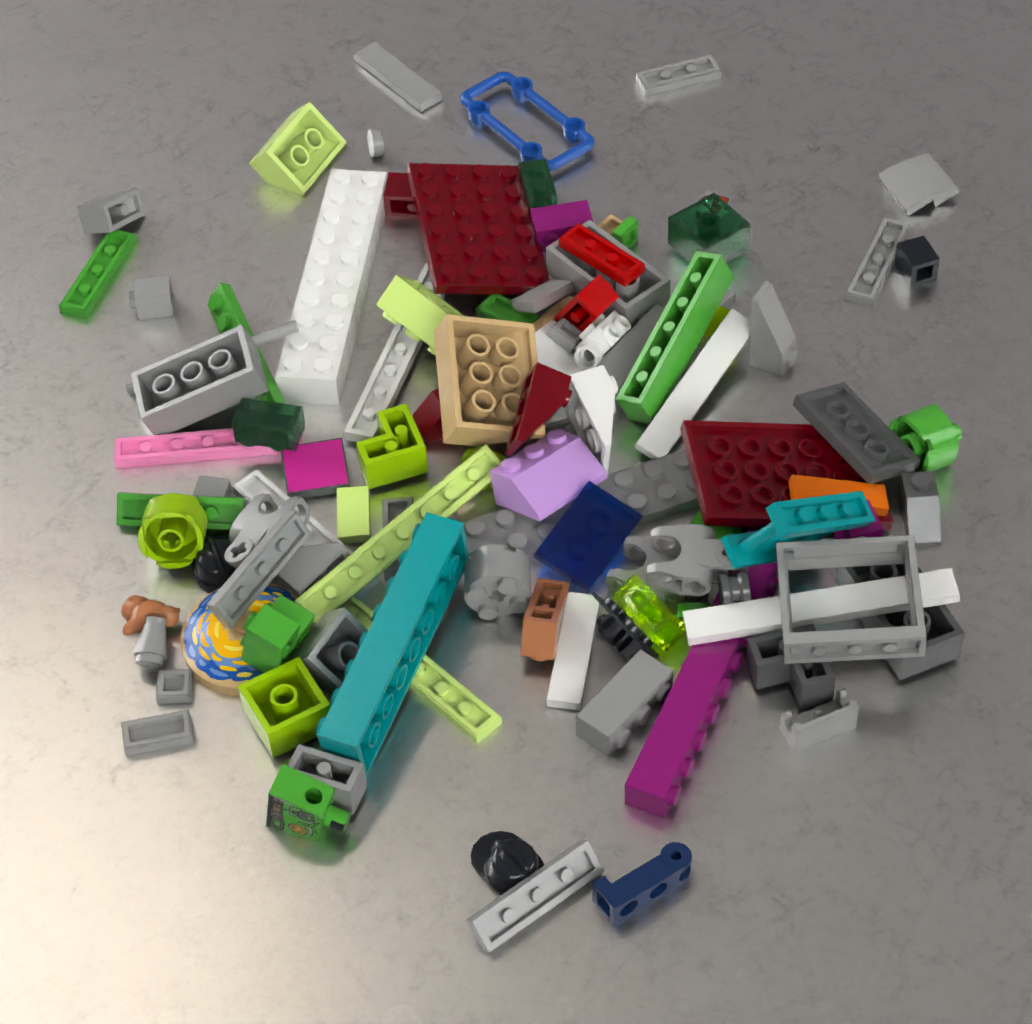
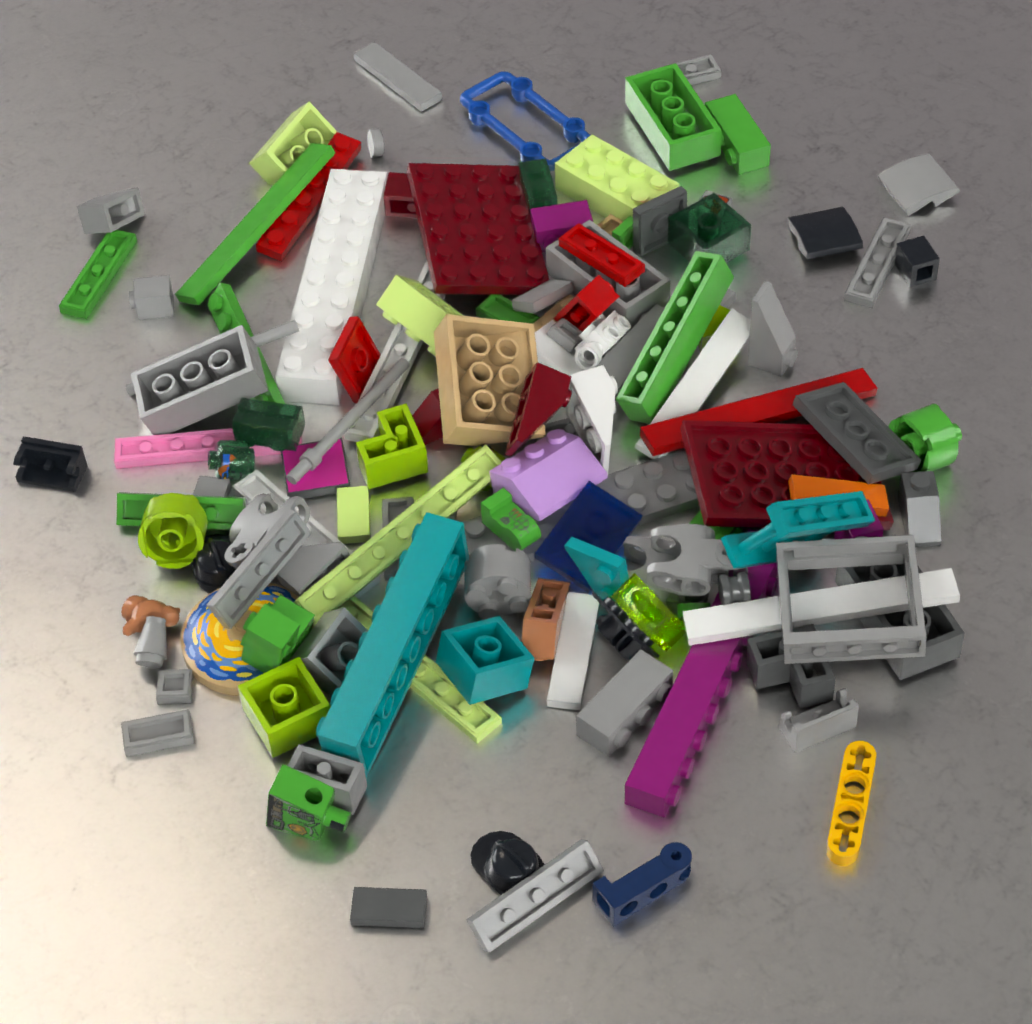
none -> black hinge [13,436,88,492]
none -> bright green tile [175,143,335,305]
none -> clear green head [208,440,255,481]
none -> red plate [256,132,361,262]
none -> light grey bar [286,358,410,485]
none -> red tile [328,316,381,403]
none -> dark grey tile [350,887,427,928]
none -> teal brick [435,616,535,705]
none -> bright green leg [481,487,541,551]
none -> yellowish green brick [555,134,679,221]
none -> teal wing [565,537,633,610]
none -> bright green brick [625,63,722,171]
none -> dark grey tile [633,186,687,257]
none -> red tile [639,368,878,456]
none -> bright green brick [705,94,771,175]
none -> black slope [788,207,863,259]
none -> yellow beam [827,741,876,866]

